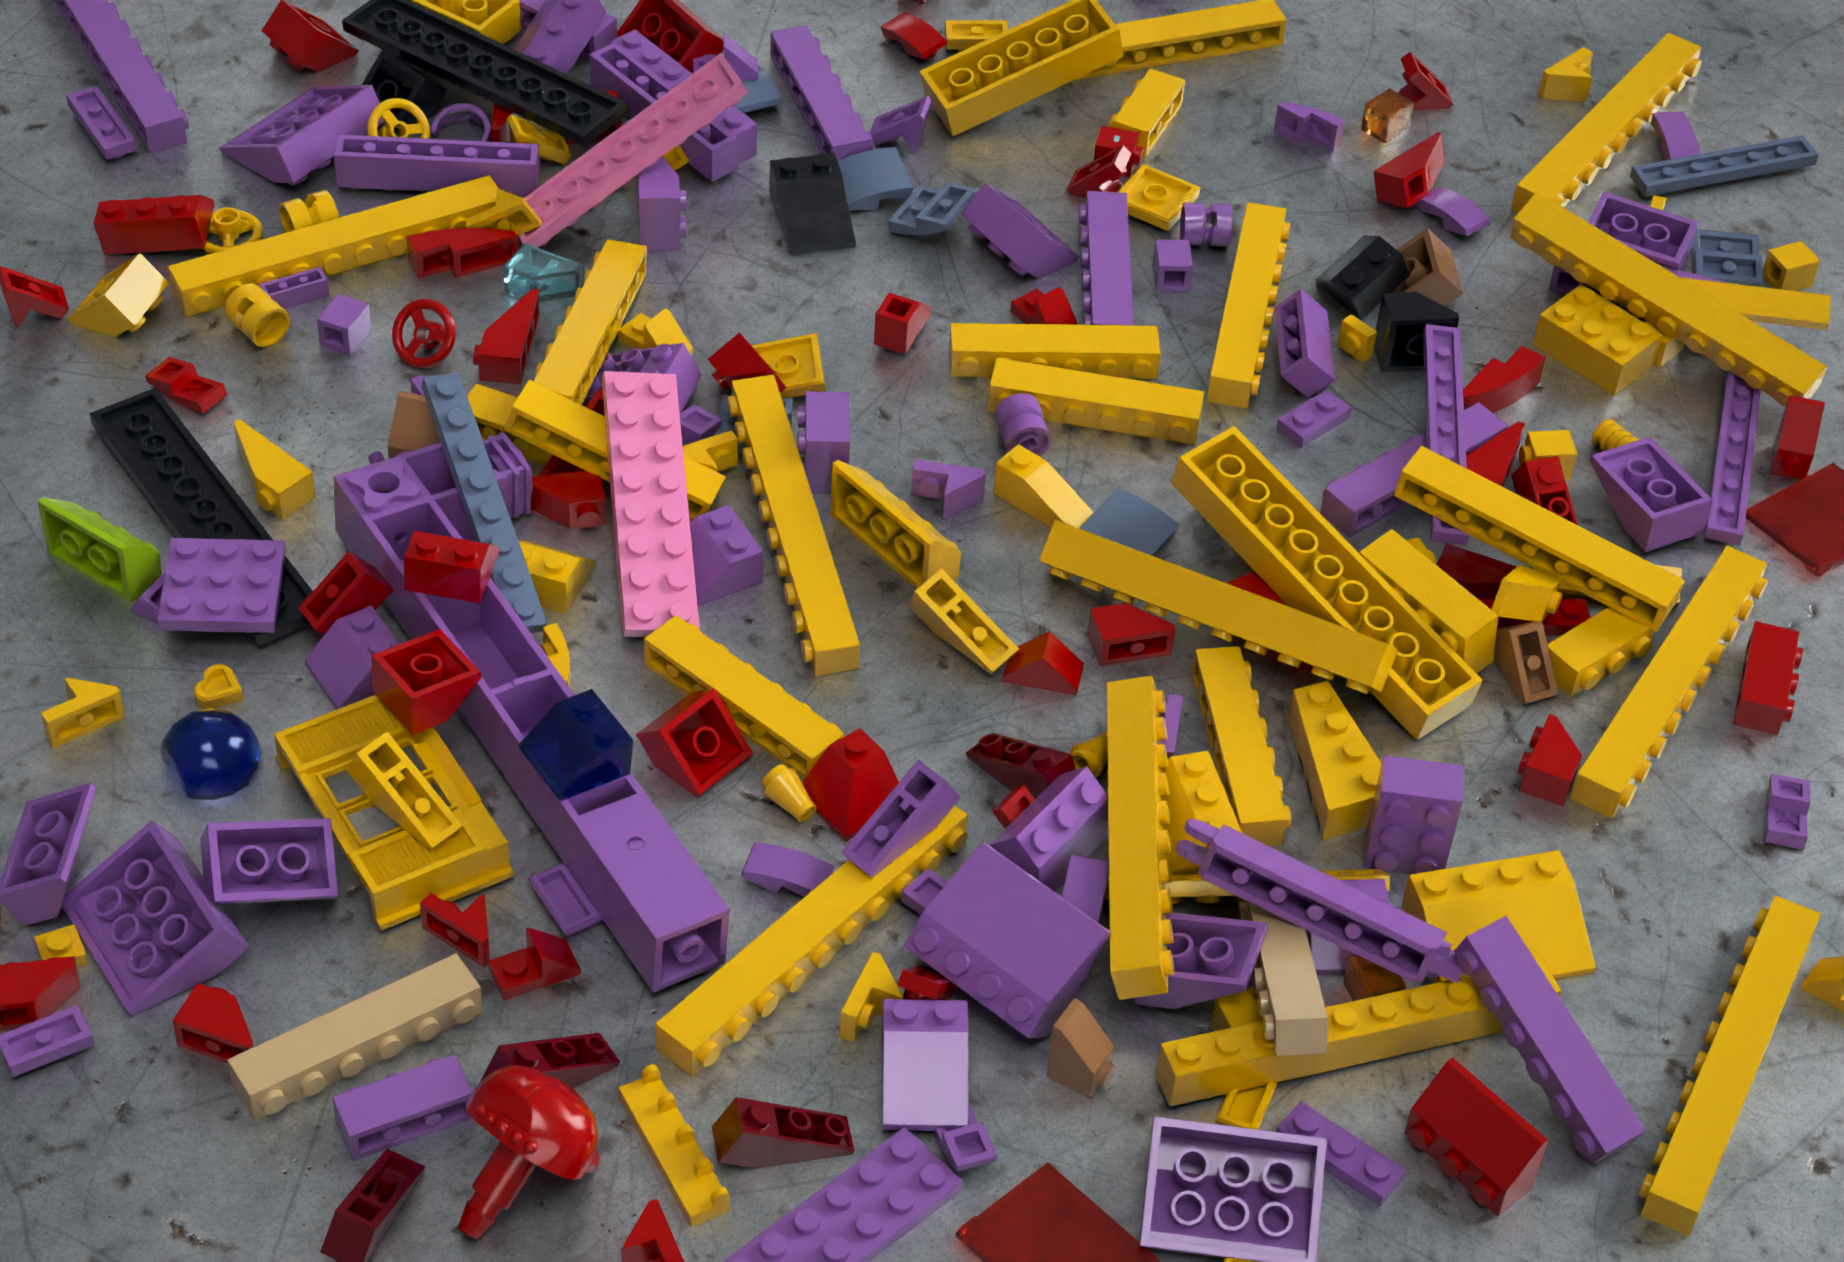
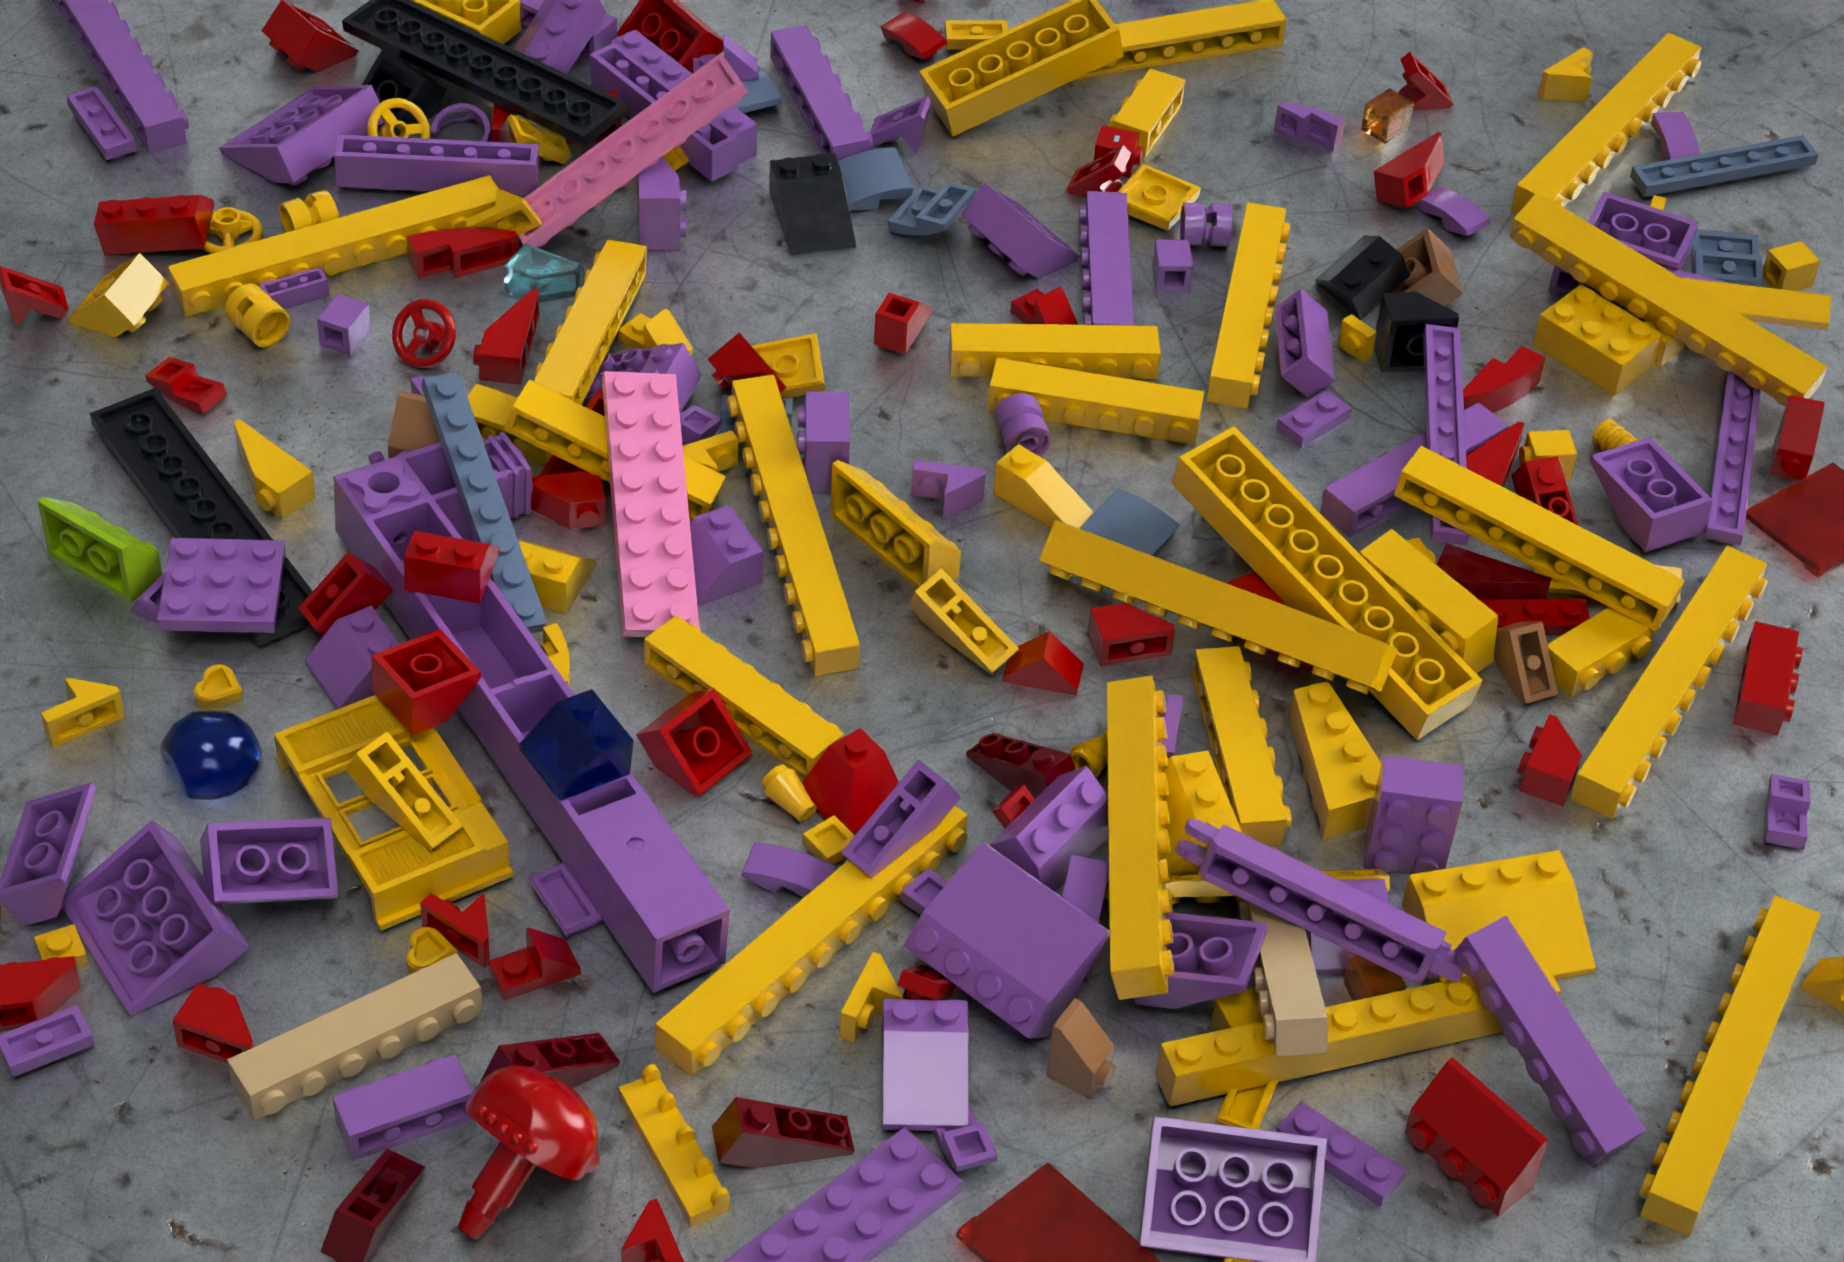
yellow slope [1491,564,1563,621] -> none
none -> yellow tile [406,927,458,974]
none -> yellow plate [802,815,855,865]

